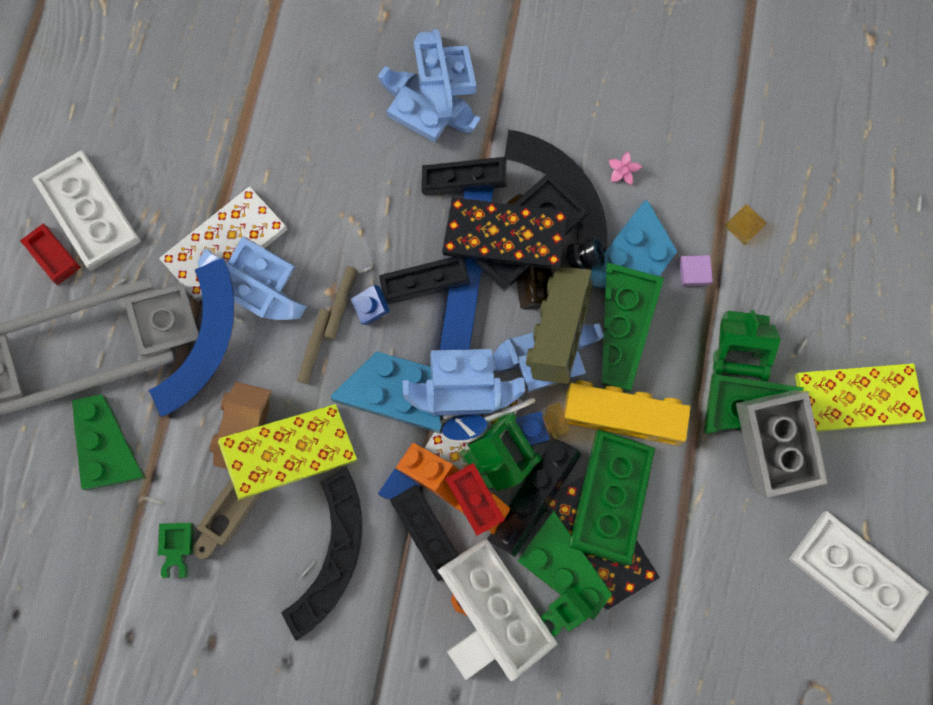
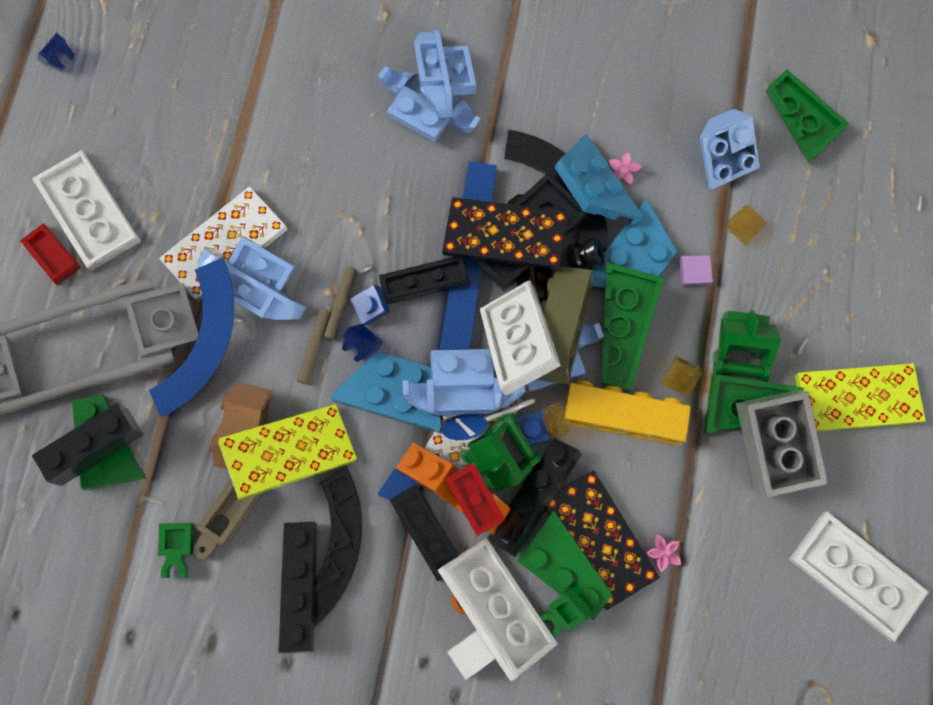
black tile [421,157,507,195] -> none
green tile [569,429,655,566] -> none
none -> black brick [32,403,144,486]
none -> clear blue tile [37,33,75,71]
none -> black plate [278,521,317,654]
none -> clear blue tile [342,324,383,362]
none -> white tile [480,280,561,395]
none -> dark azure wing [554,135,644,225]
none -> bright pink plant [645,534,682,573]
none -> clear yellow plate [662,356,703,397]
none -> light blue slope [700,109,760,190]
none -> green wing [765,69,849,164]

